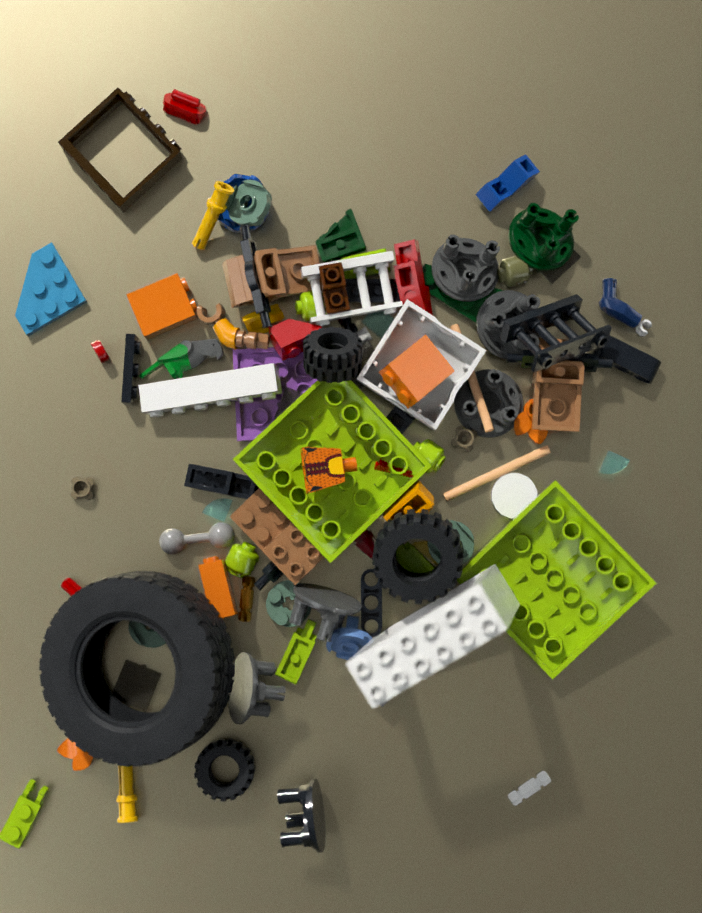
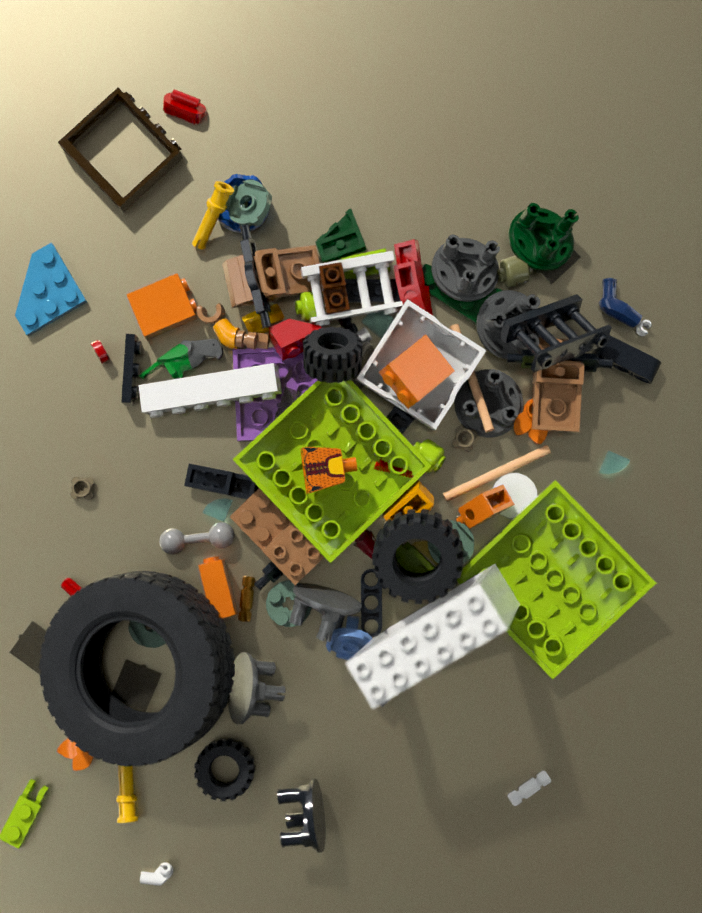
lime head [225,542,259,578] -> none
lime hinge [275,618,317,685] -> none
blue brick [475,154,540,212] -> none
none -> clear smoke piece [9,621,46,674]
none -> white arm [140,862,173,886]
none -> orange torso [456,485,515,529]

